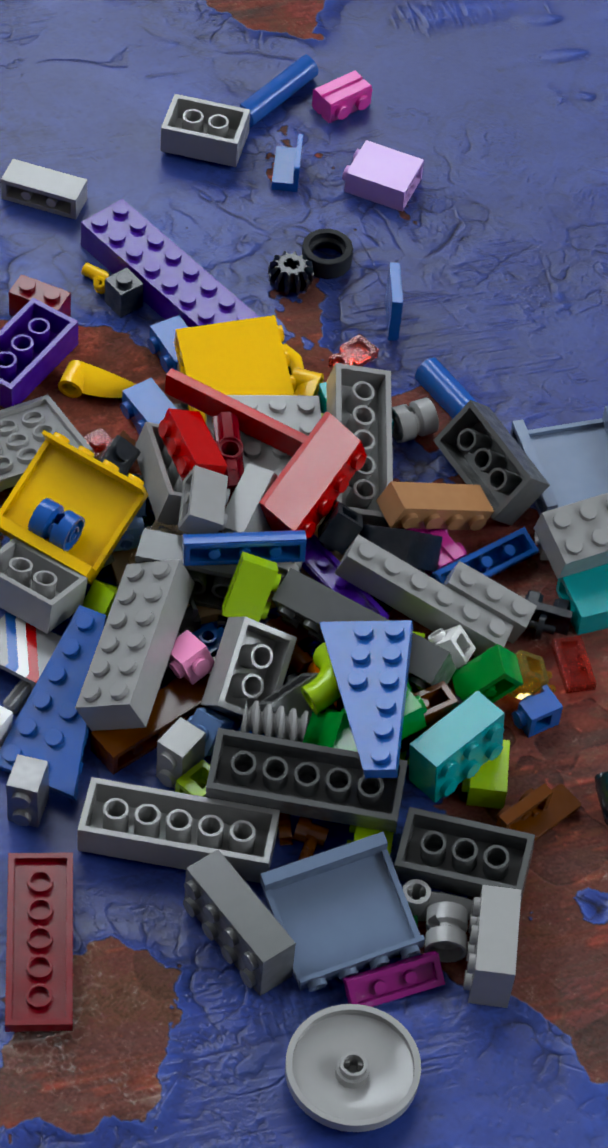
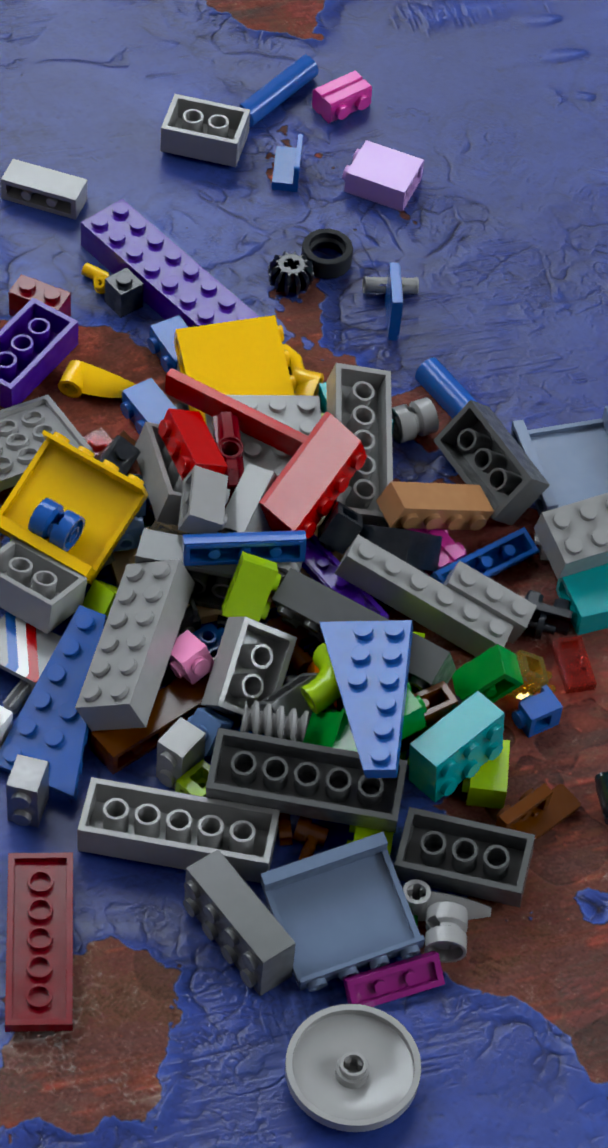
clear red plate [328,334,379,368] -> none
white brick [428,624,476,670] -> none
light grey brick [463,885,522,1008] -> none
none -> light grey pin [362,275,419,294]

